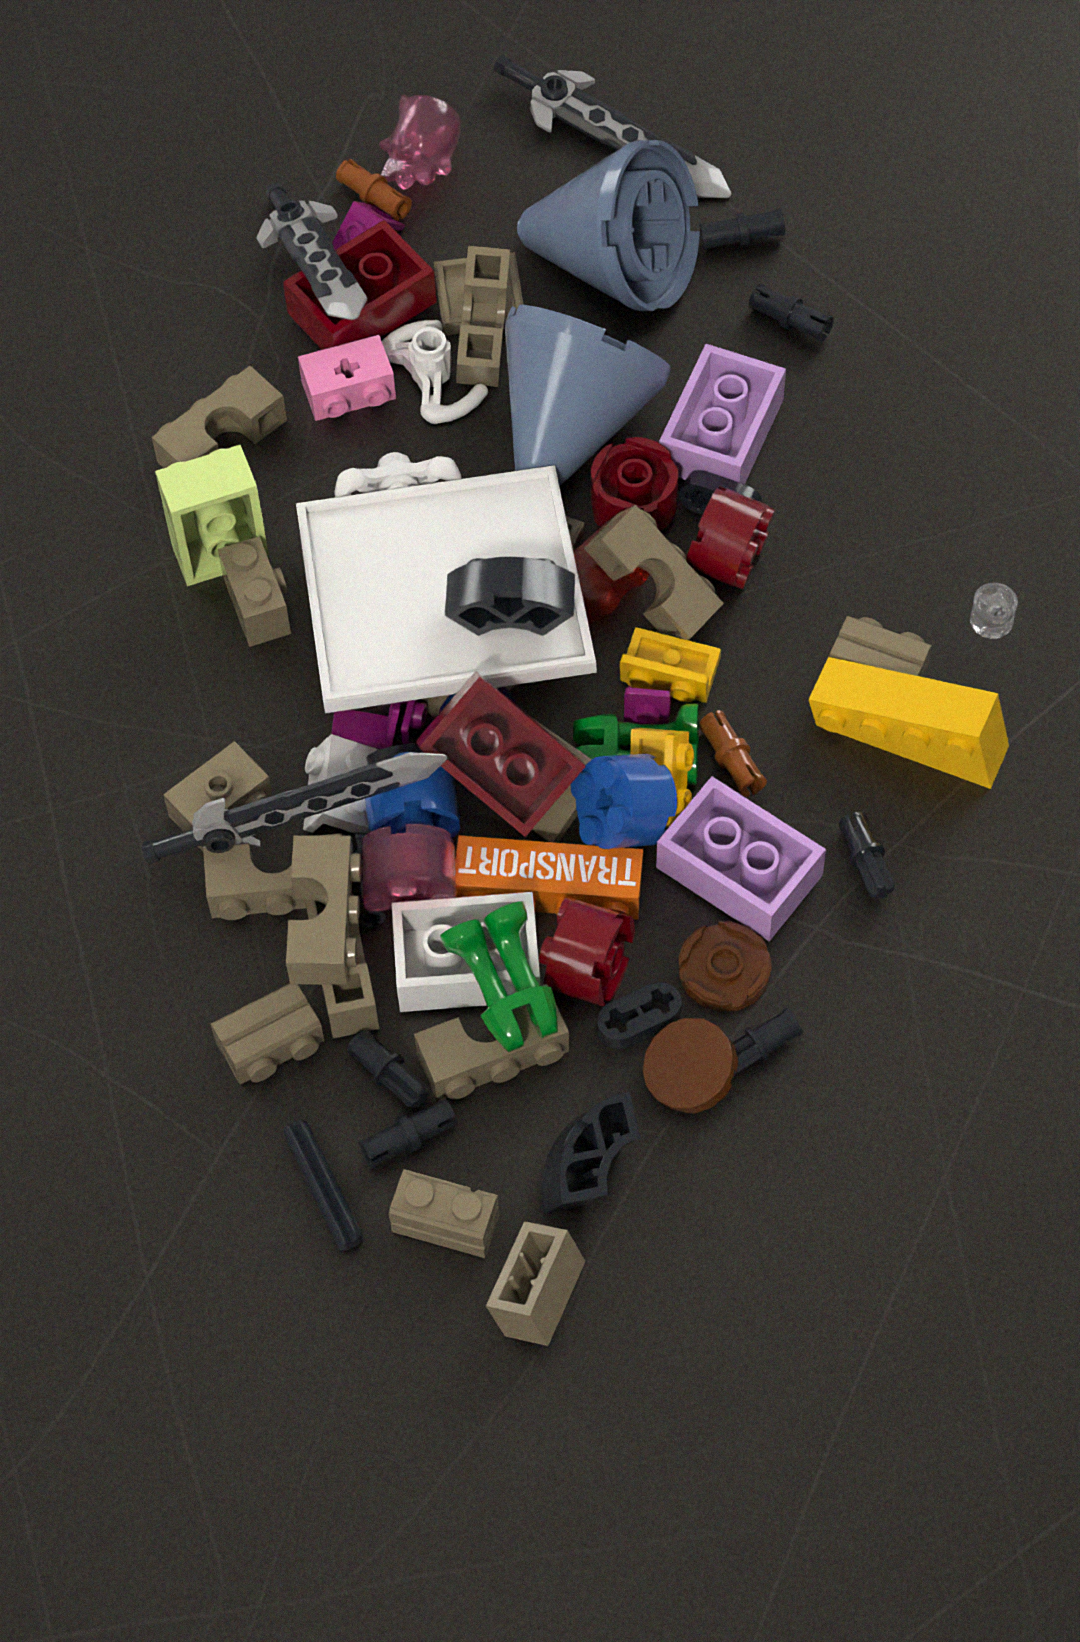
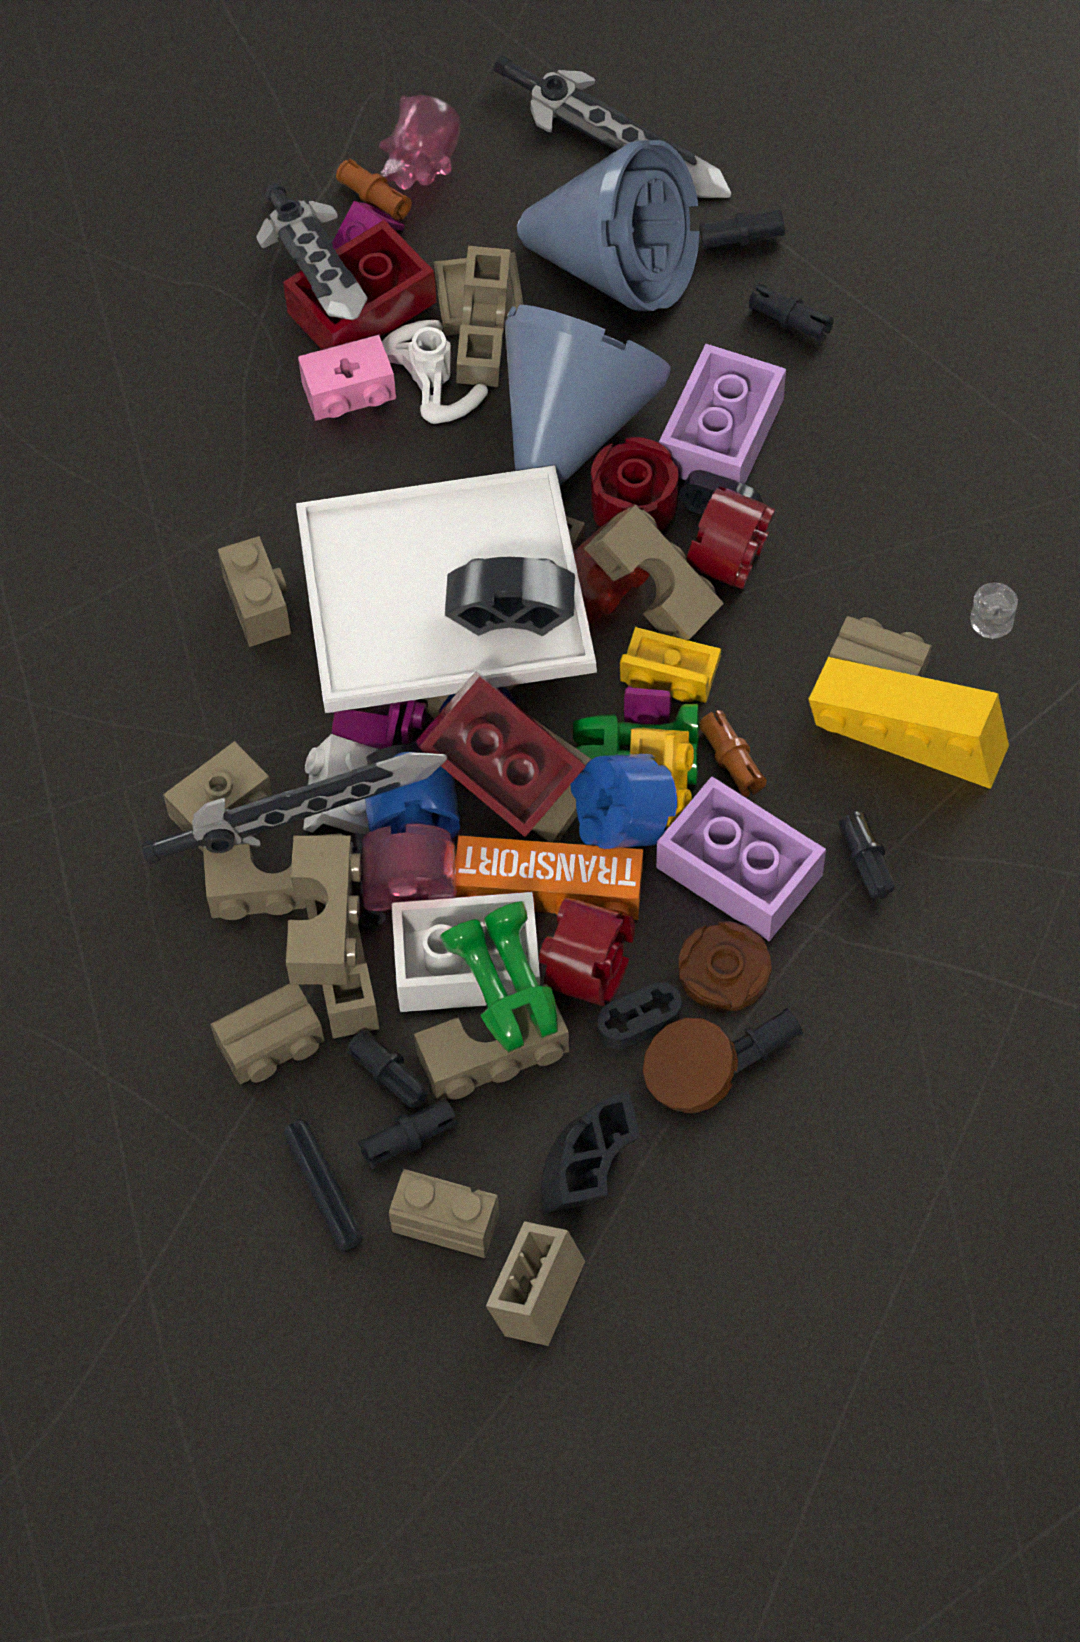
dark tan arch [152,366,287,468] -> none
yellowish green brick [155,445,270,586] -> none
white piece [334,452,462,498] -> none

